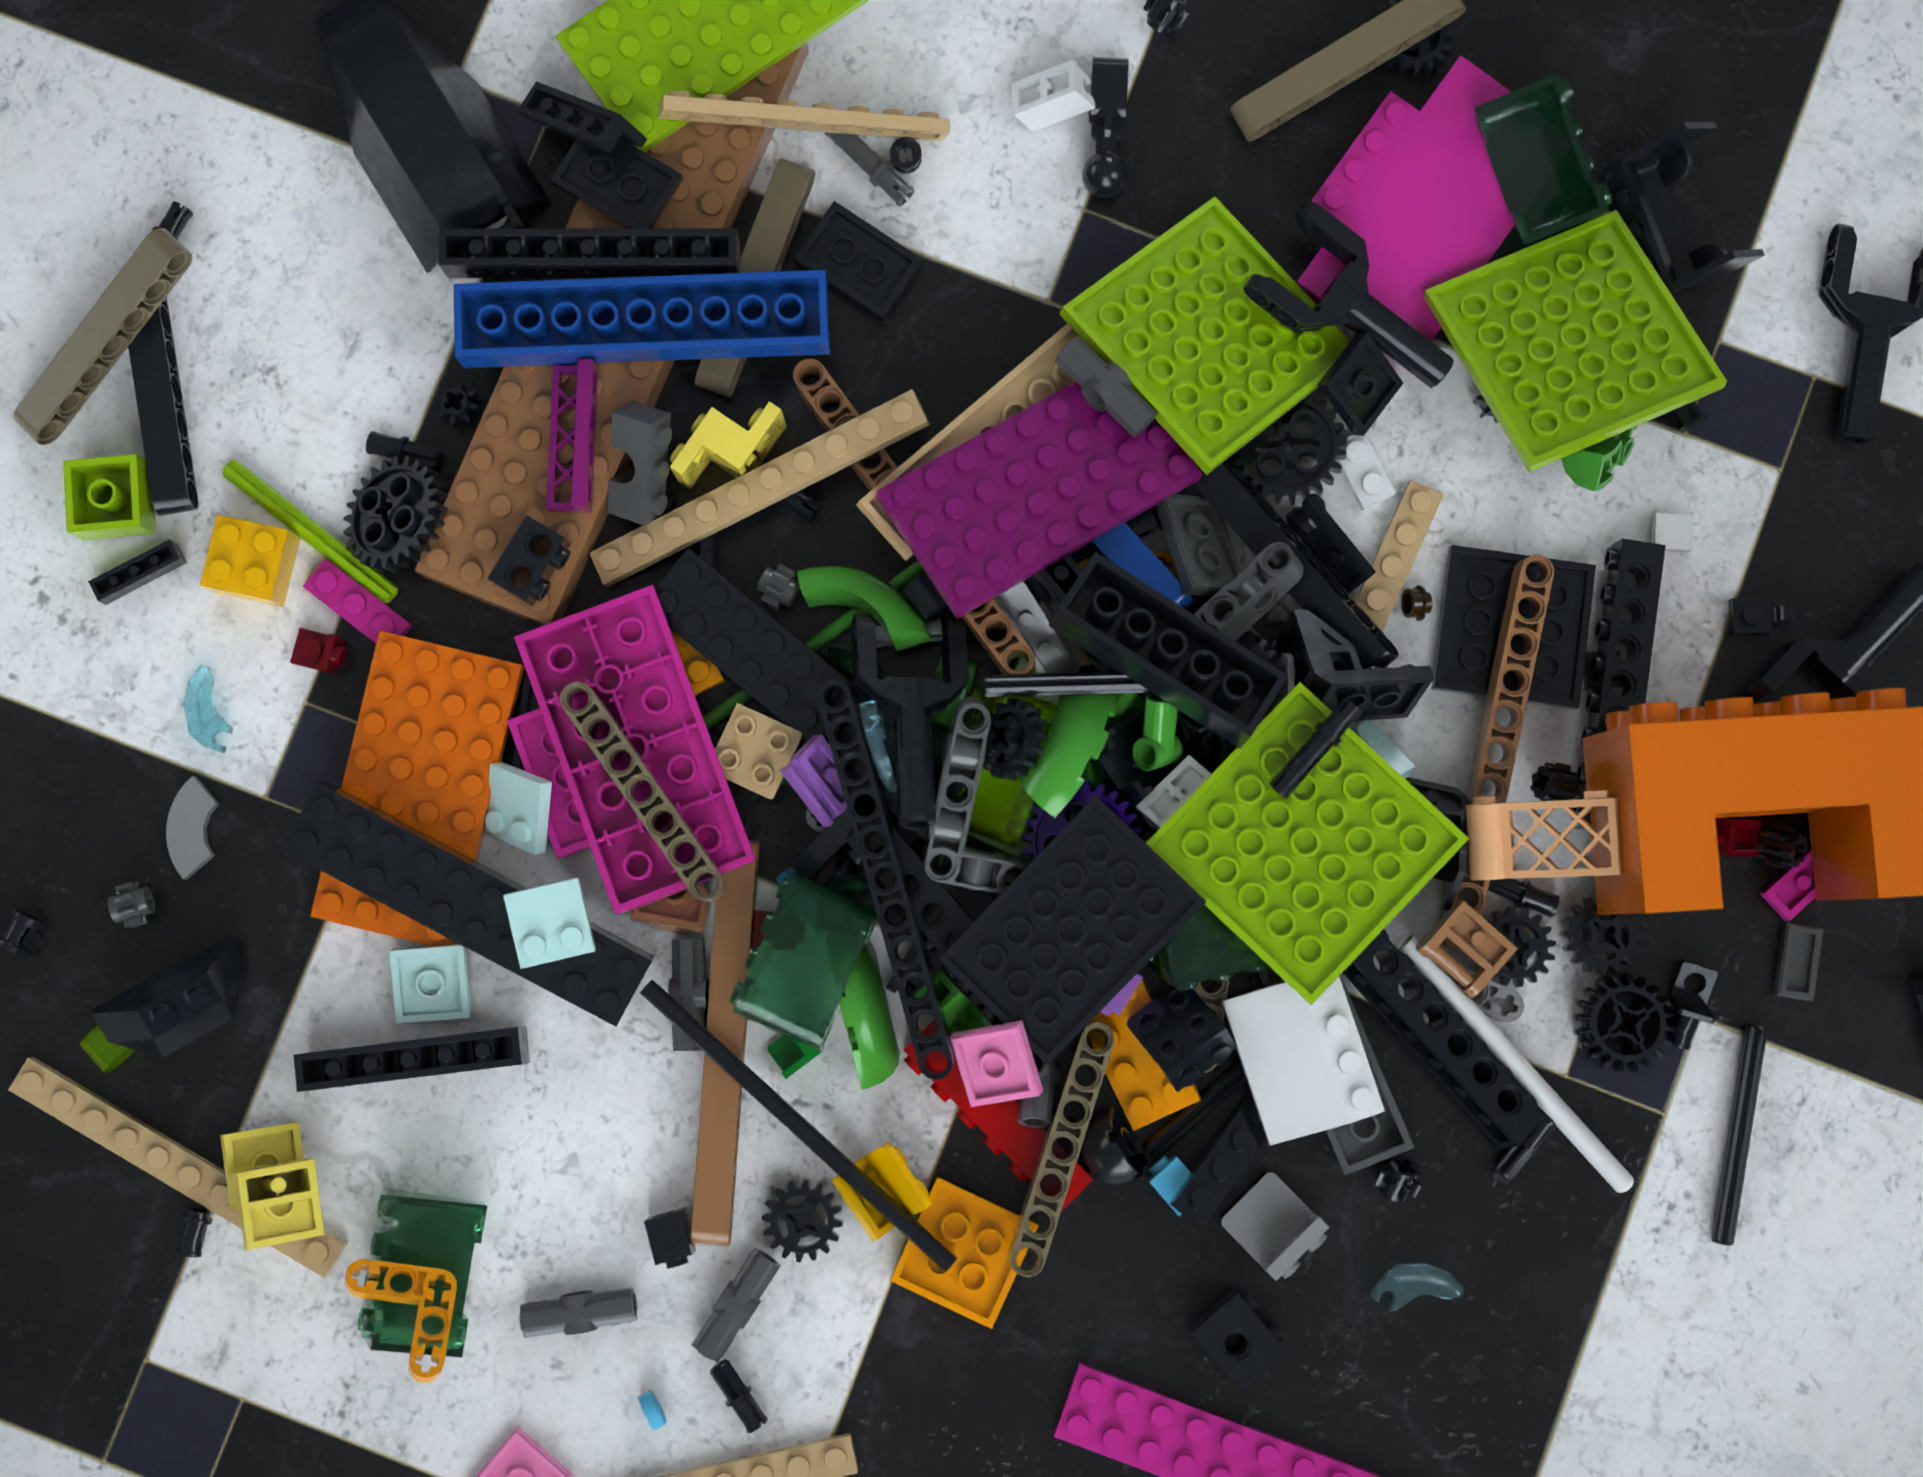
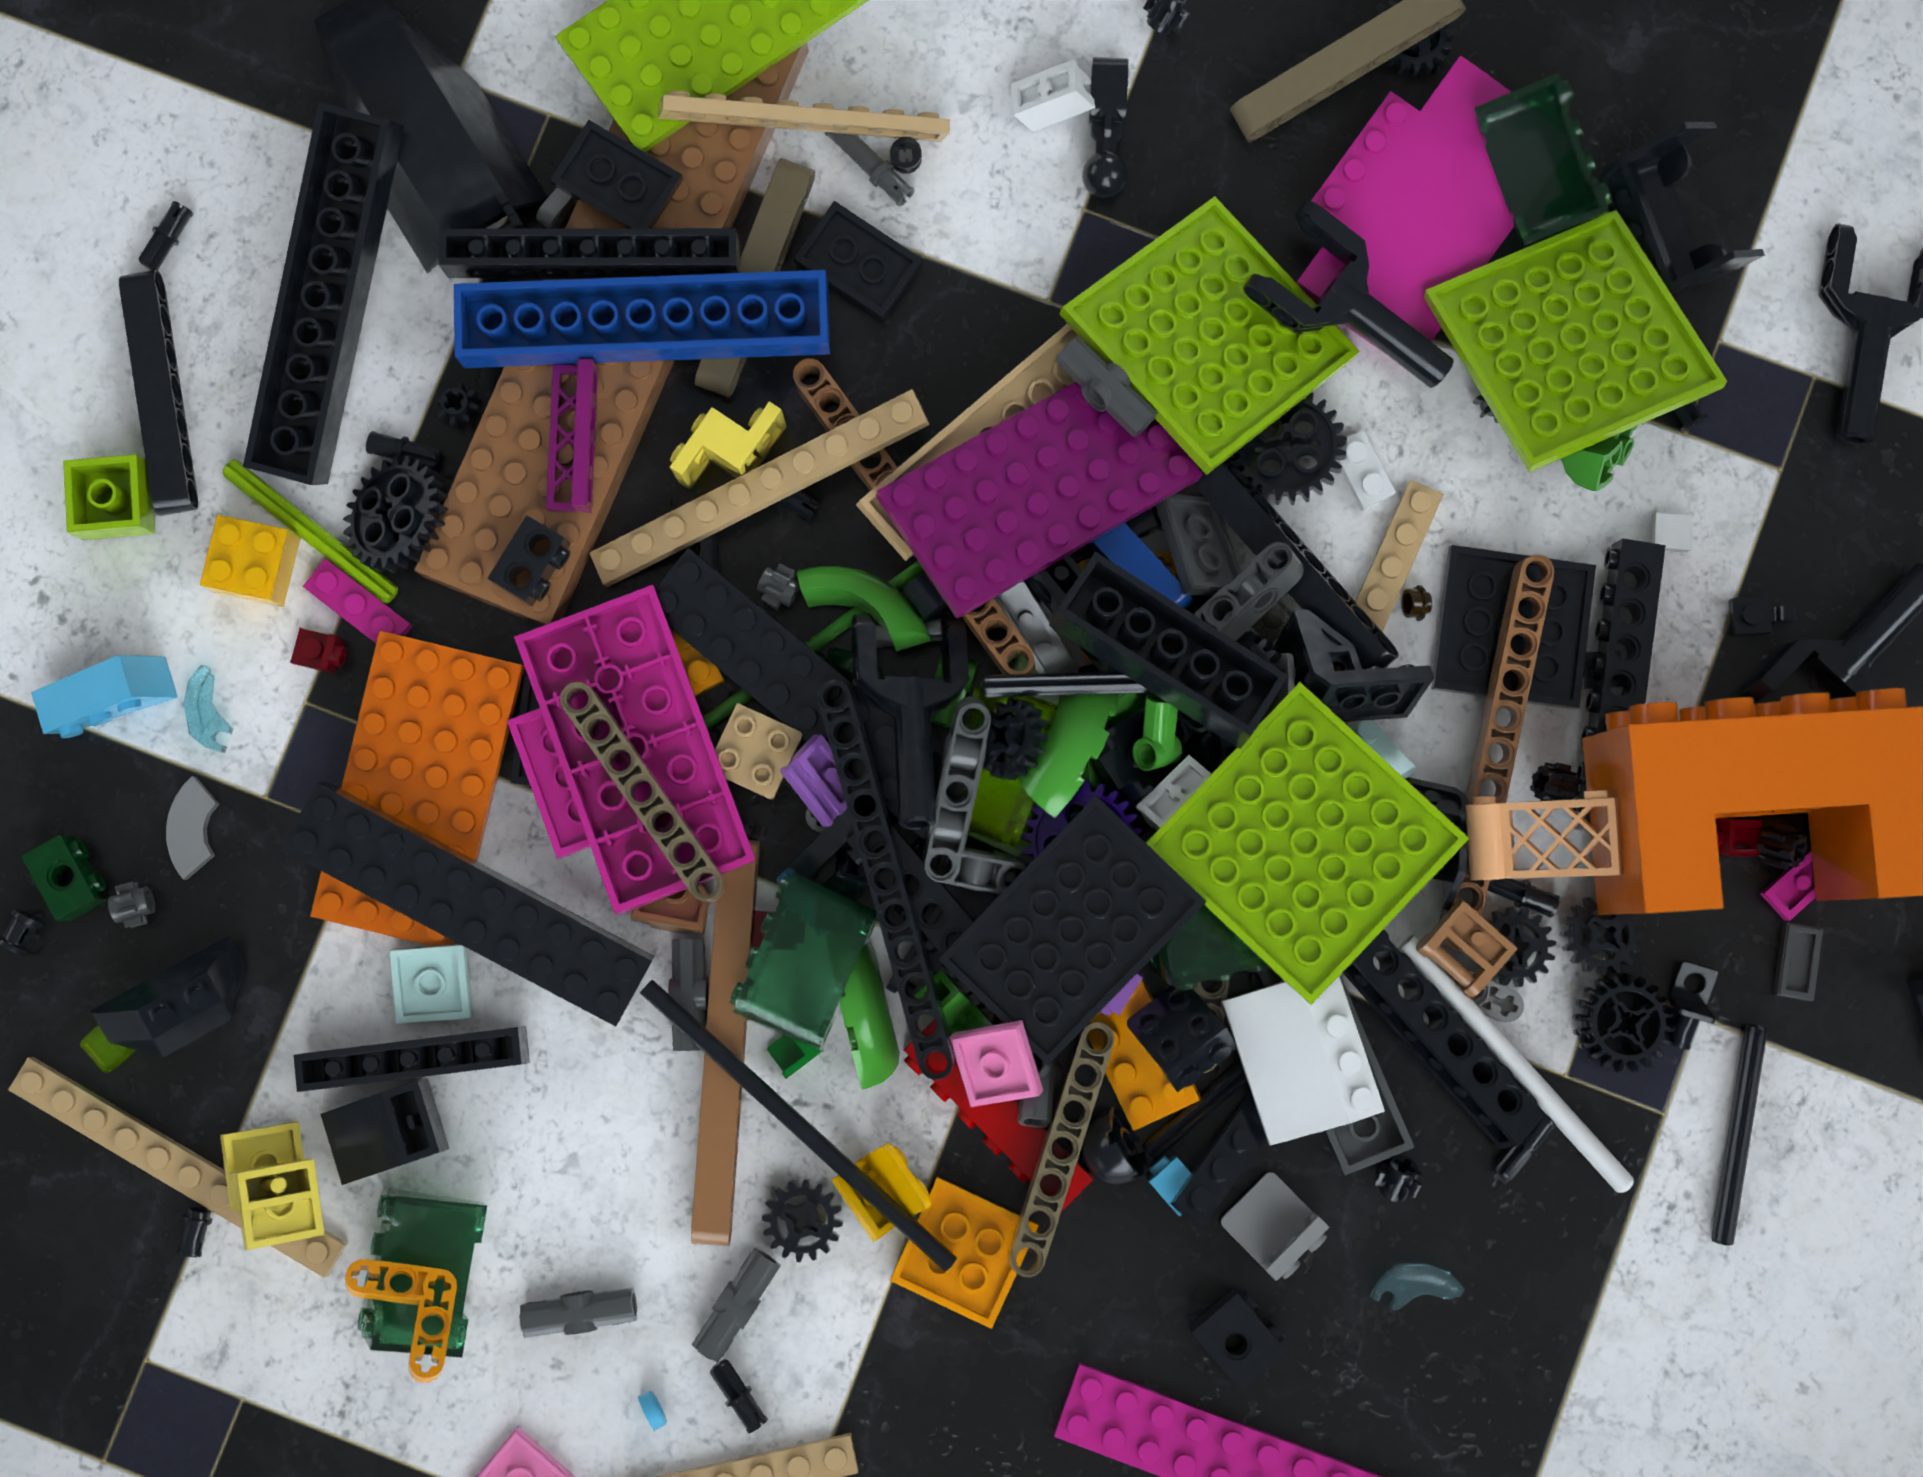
dark tan beam [13,228,192,445] -> none
black piece [88,539,187,605] -> none
light aqua plate [485,762,552,855] -> none
light aqua plate [503,877,596,969] -> none
black fence [517,81,647,153] -> none
dark grey arch [607,401,672,526] -> none
black brick [644,1207,696,1269] -> none
clear light blue piece [860,700,897,792] -> none
black pin [1269,697,1362,800] -> none
black plate [1286,493,1376,593] -> none
black plate [1317,332,1403,436] -> none
none -> dark green brick [21,834,108,922]
none -> medium azure wedge [31,655,178,738]
none -> black brick [243,102,405,485]
none -> black slope [320,1078,450,1185]
none -> light grey beam [536,188,578,229]

